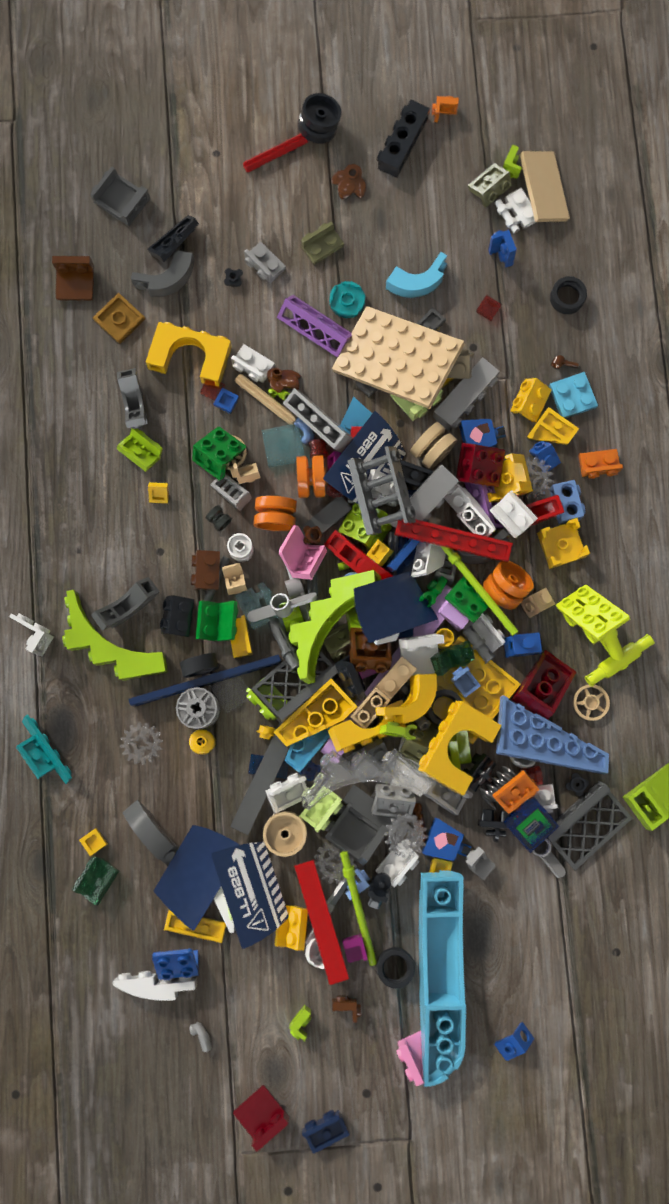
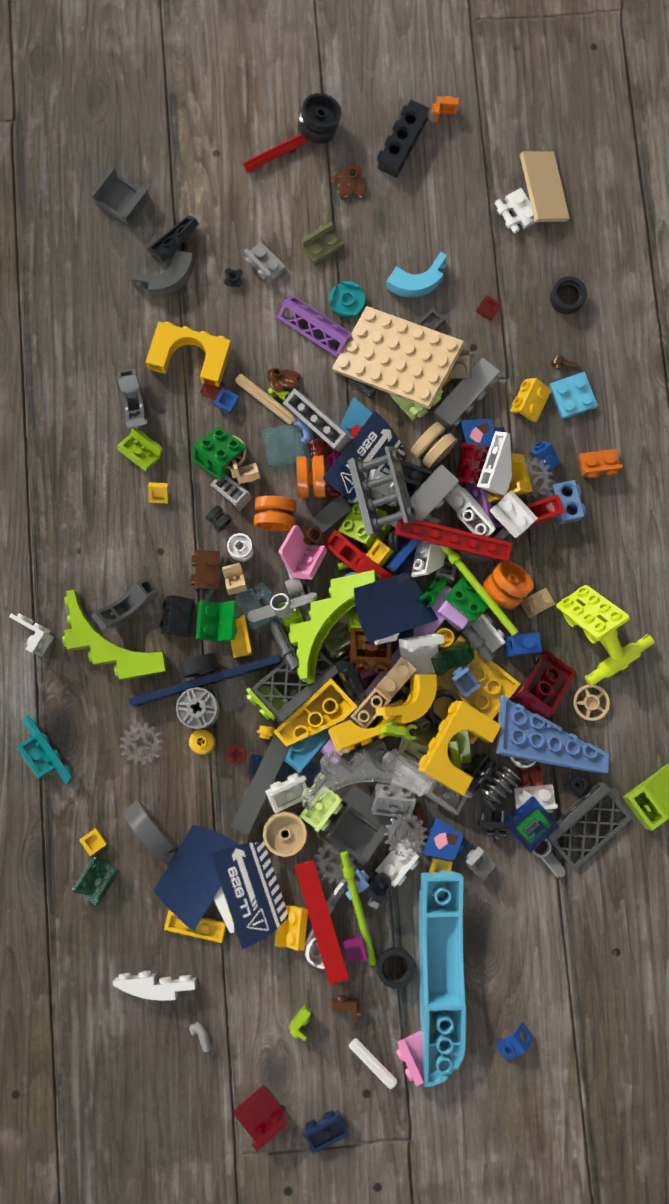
reddish brown bracket [52,256,94,301] -> none
pearl gold tile [93,293,145,344] -> none
blue bracket [152,949,199,980] -> none
white bracket [231,344,275,383] -> none
olive bracket [468,163,512,207] -> none
blue bracket [488,230,517,267] -> none
orange bracket [493,770,540,814] -> none
lime bracket [503,144,522,179] -> none
yellow wing [527,407,579,445] -> none
yellow panel [537,518,590,569] -> none
none -> clear red wheel [226,745,246,764]
none -> white axle [349,1038,397,1089]
none -> white slope [477,431,512,495]

